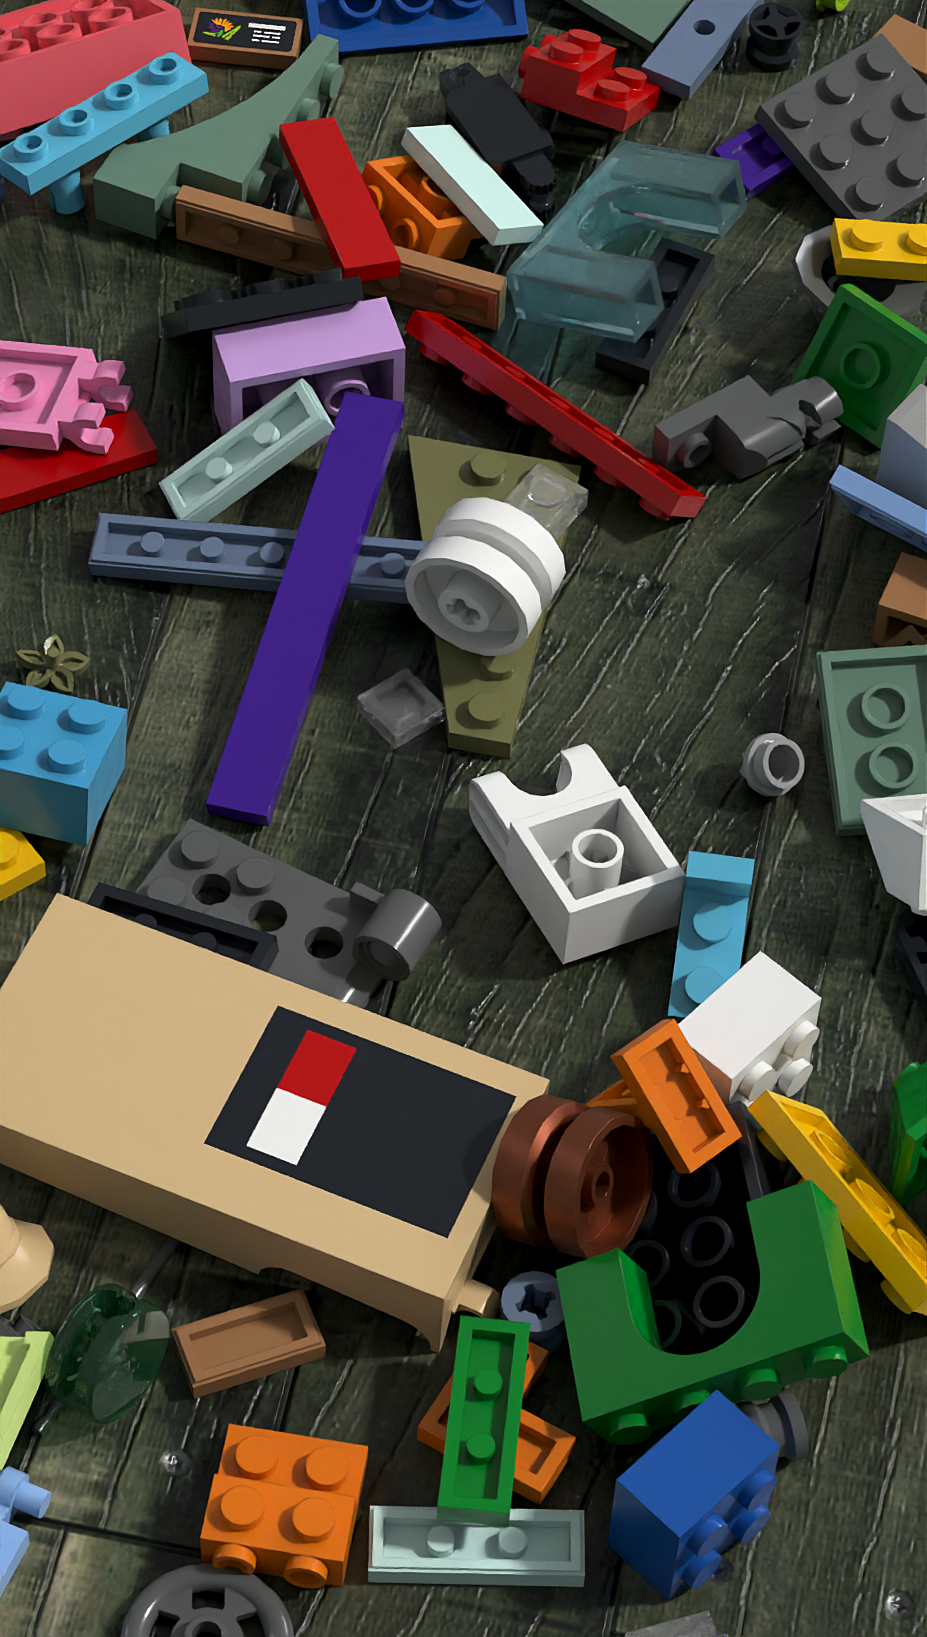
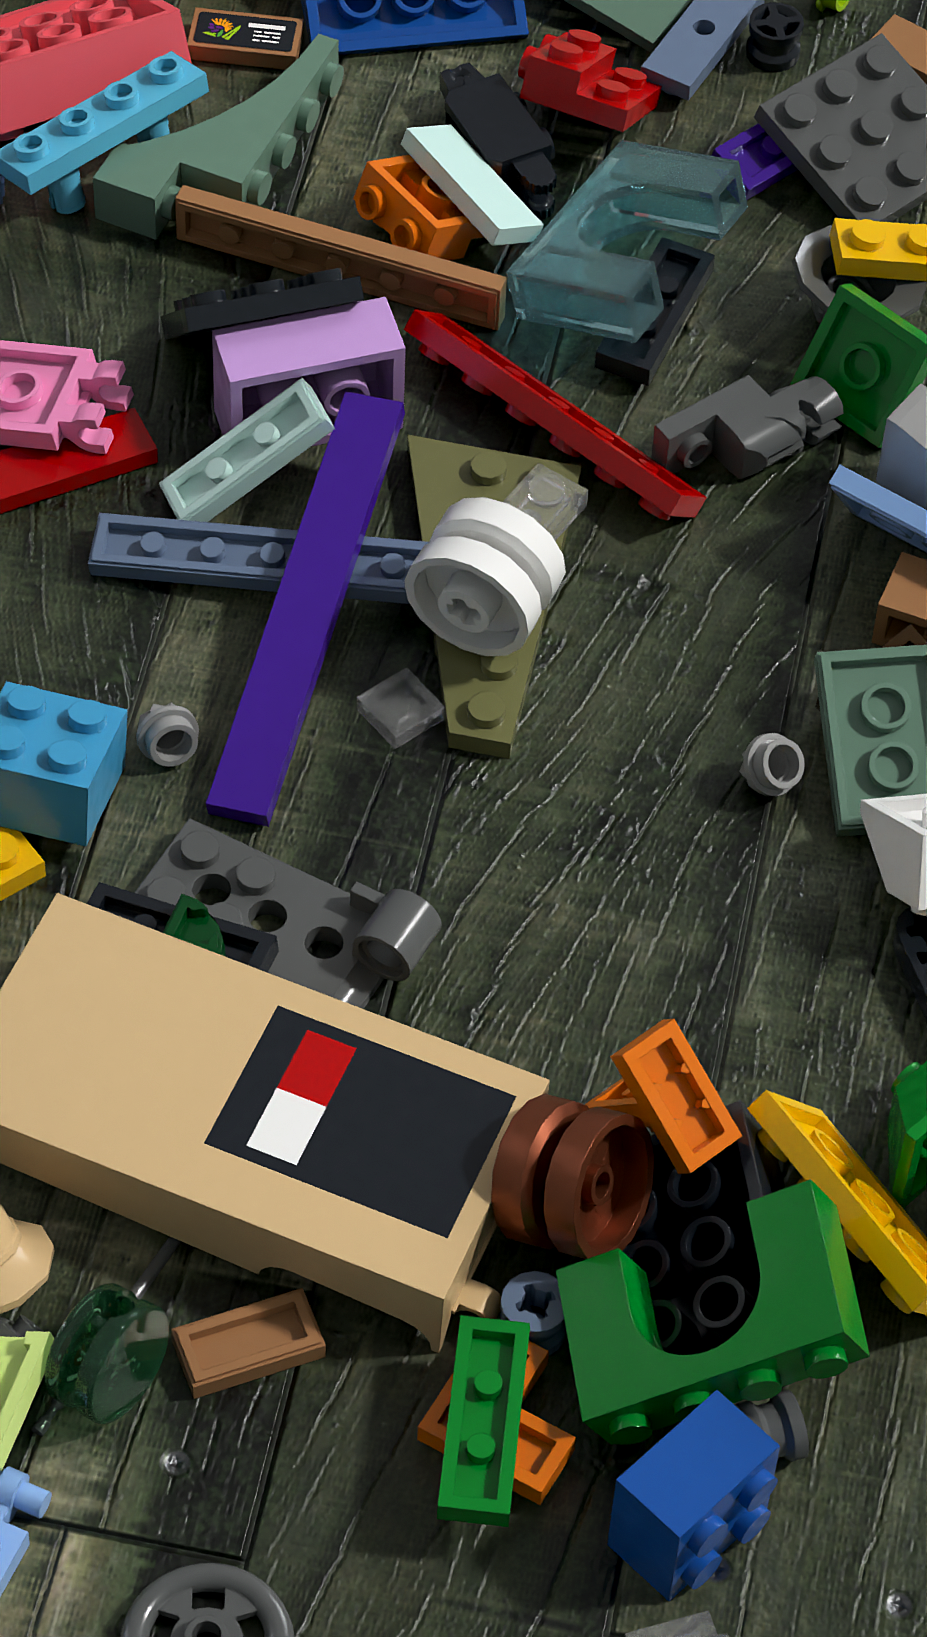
olive plant [15,634,91,696] -> none
orange plate [200,1424,368,1589] -> none
red tile [279,117,401,282] -> none
light aqua tile [368,1506,585,1587] -> none
white brick [469,744,686,964] -> none
medium azure bracket [667,851,755,1022] -> none
white brick [678,951,821,1107] -> none
none -> light grey plate [136,702,199,767]
none -> dark green tile [163,894,225,956]

